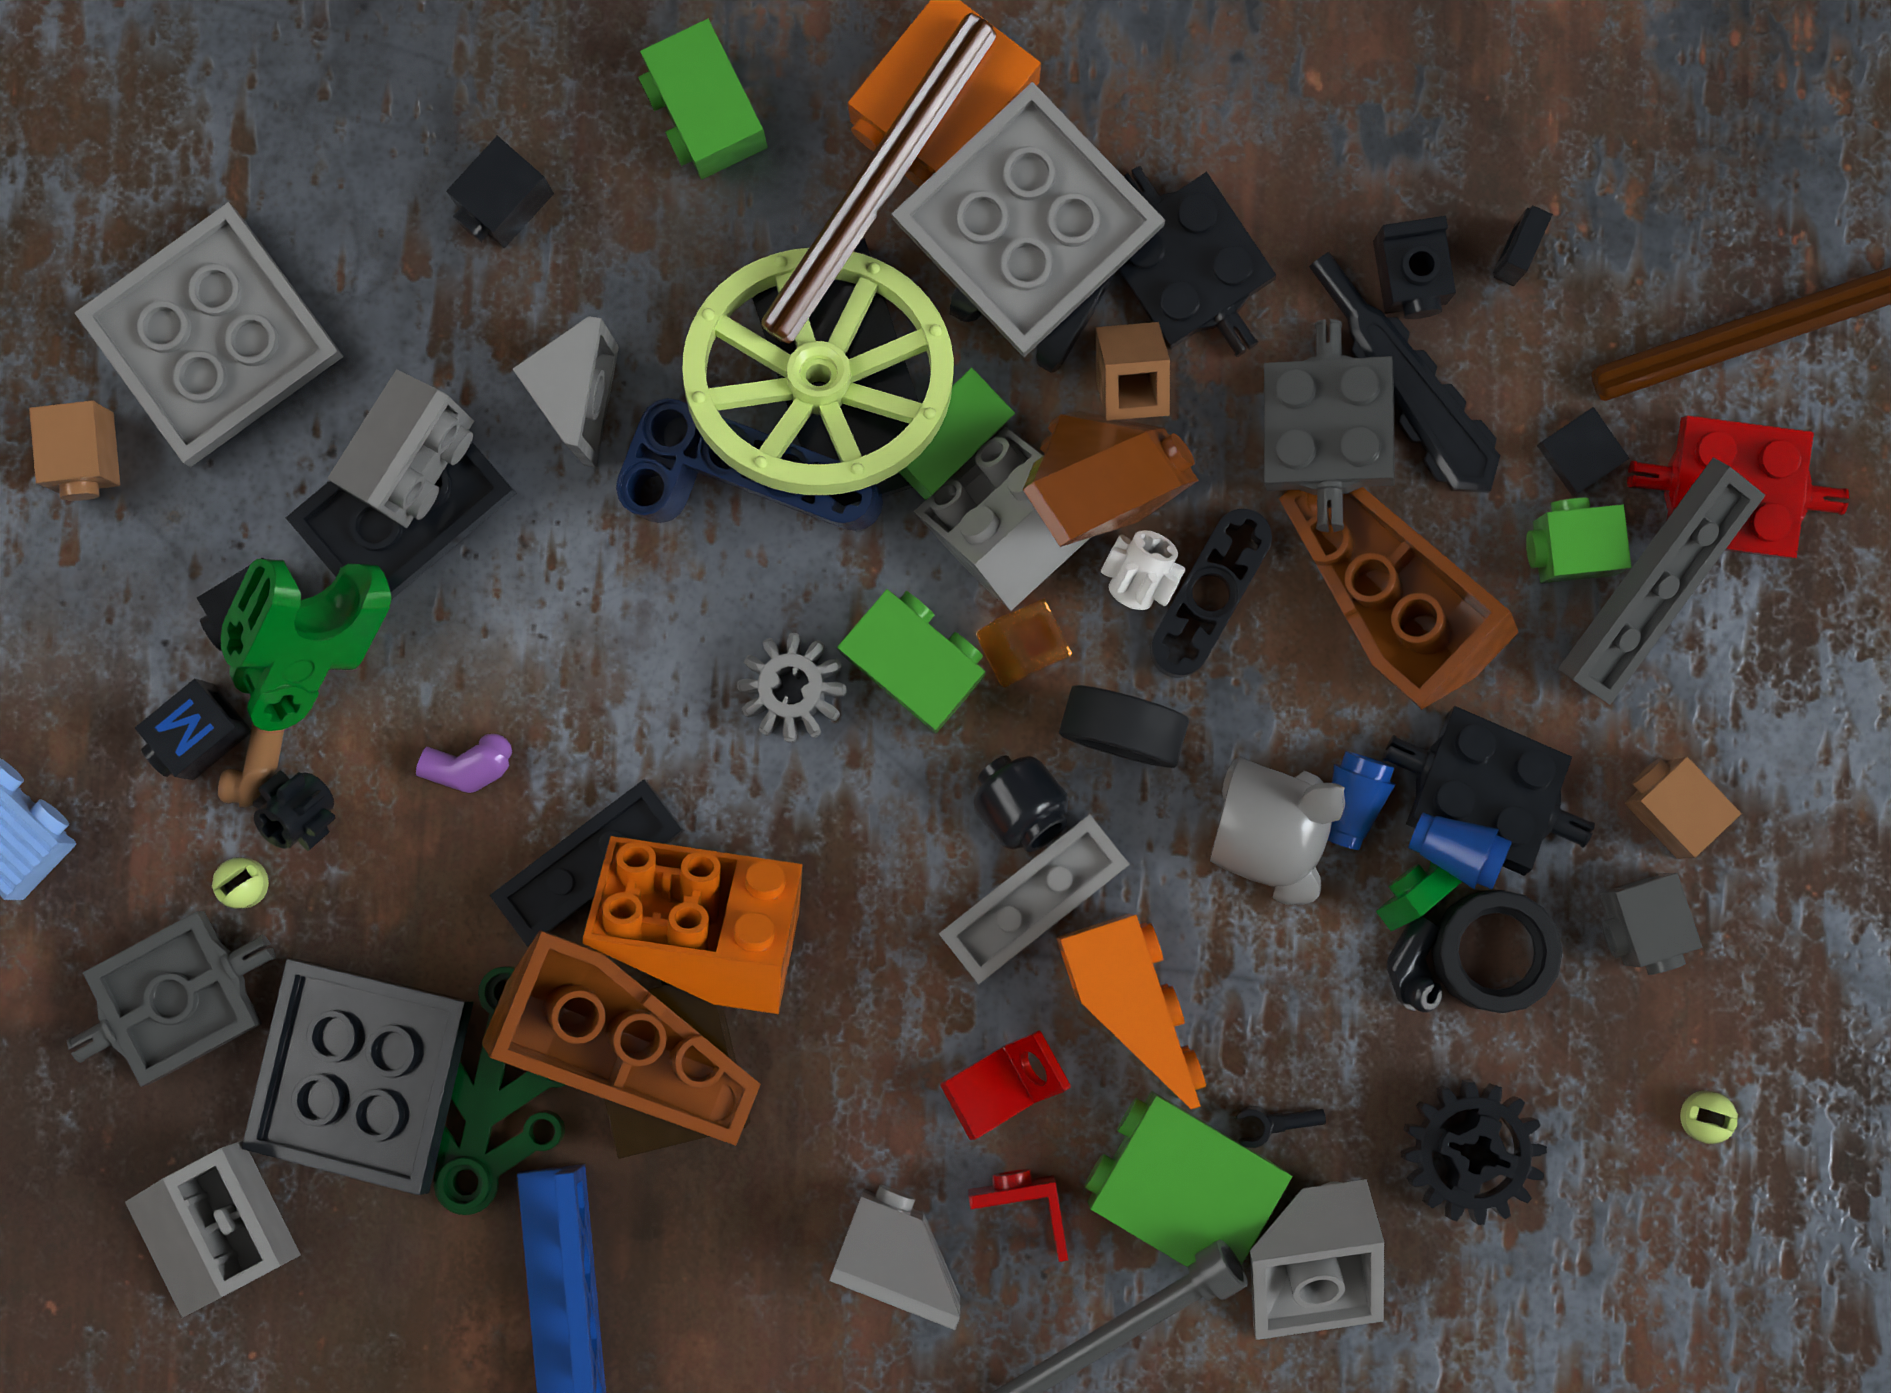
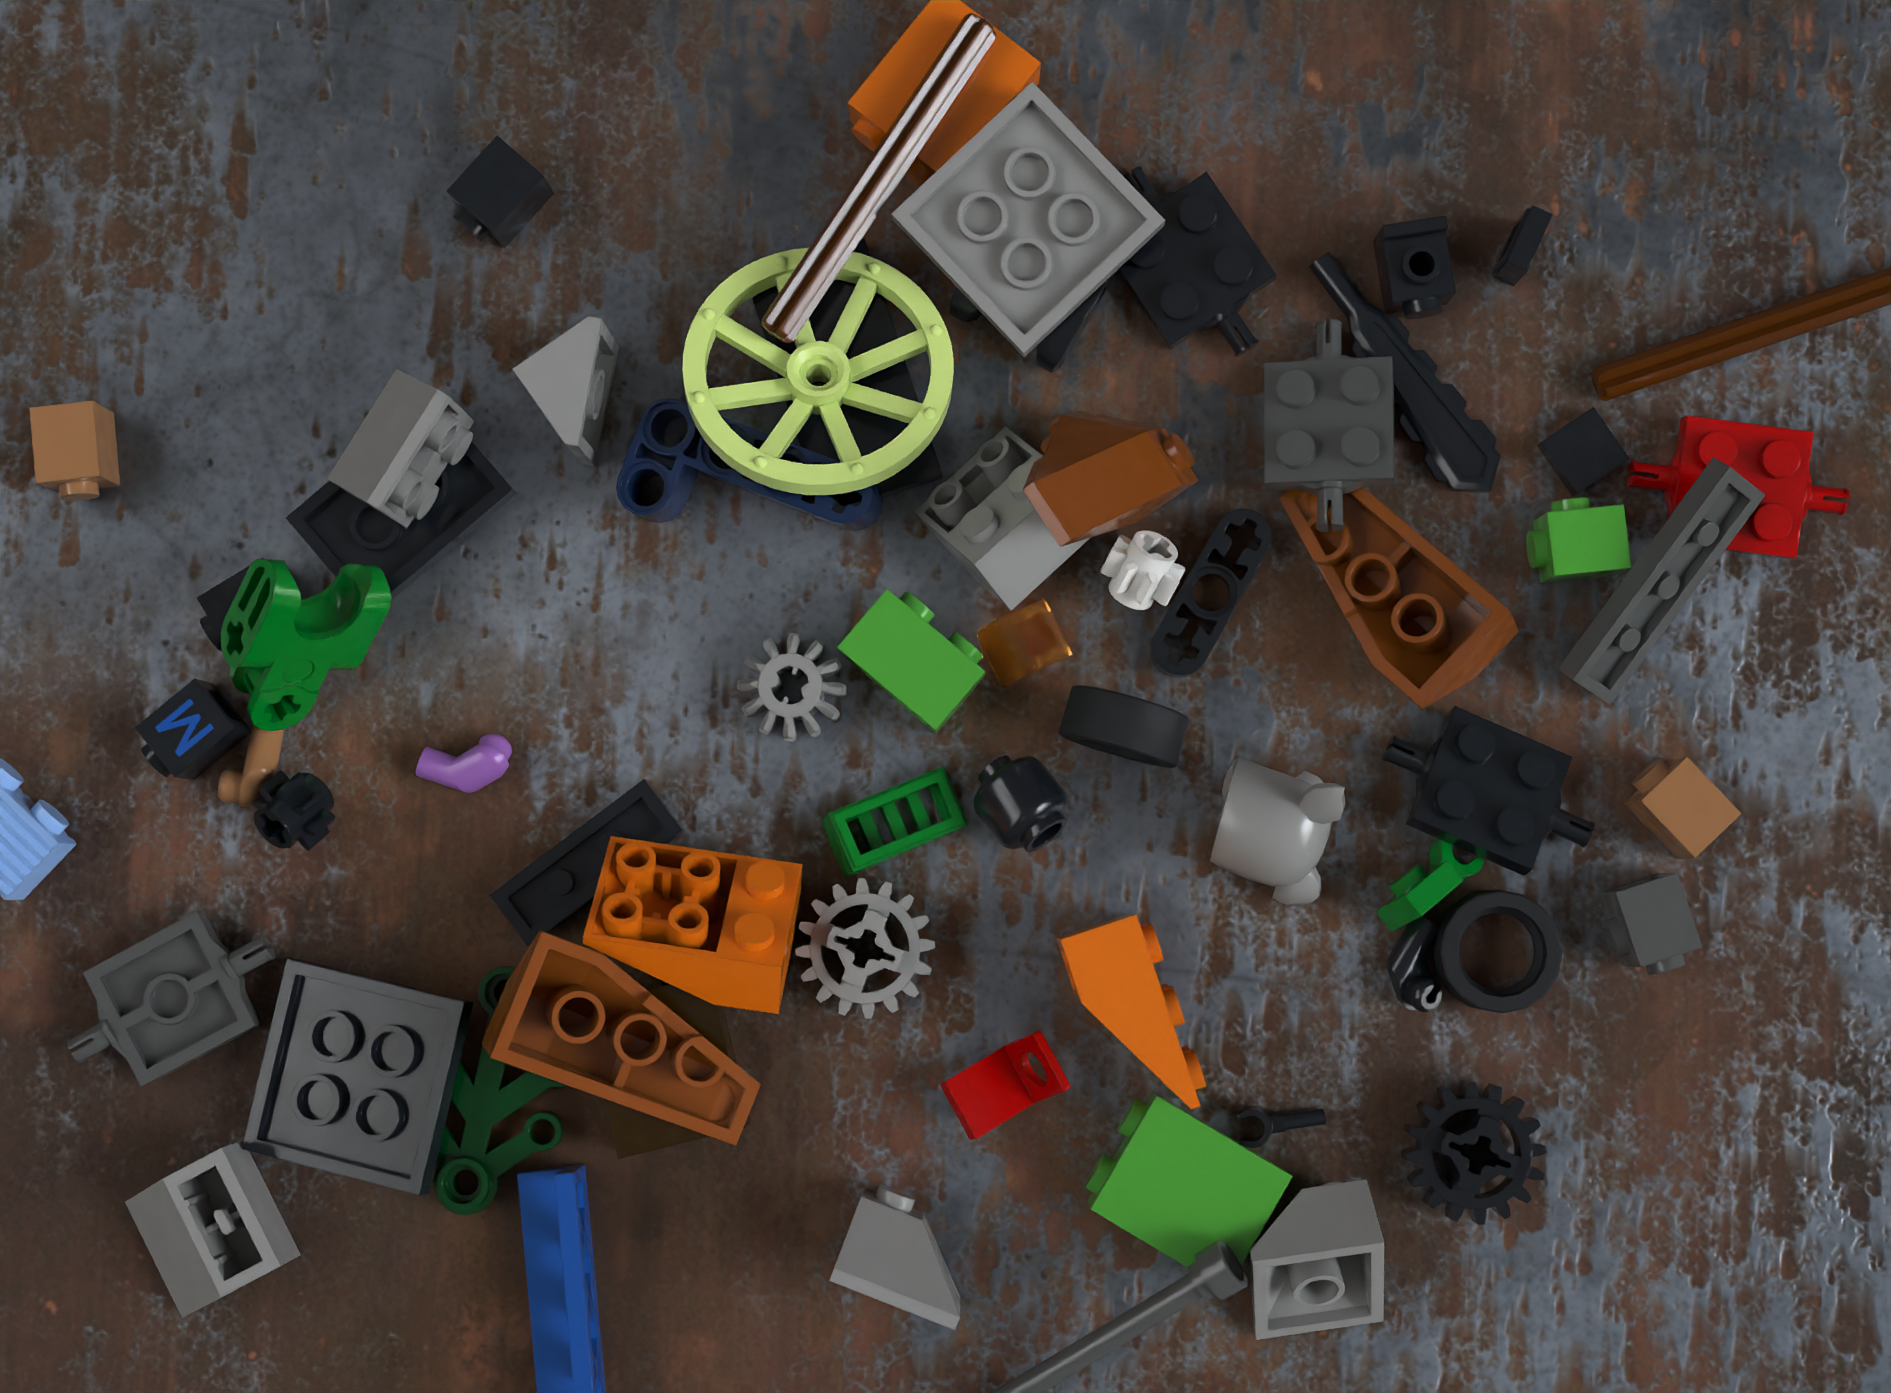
light grey plate [75,202,344,467] -> none
yellowish green hinge [212,858,269,909] -> none
bright green brick [638,18,768,180] -> none
bright green tile [899,367,1015,500] -> none
light grey plate [939,814,1130,985] -> none
red bracket [968,1169,1069,1262] -> none
medium nougat brick [1096,322,1170,421] -> none
blue cone [1328,751,1396,850] -> none
blue cone [1408,812,1512,890] -> none
yellowish green hinge [1680,1091,1738,1144] -> none
none -> light grey gear [795,878,935,1019]
none -> green slope [821,767,969,878]

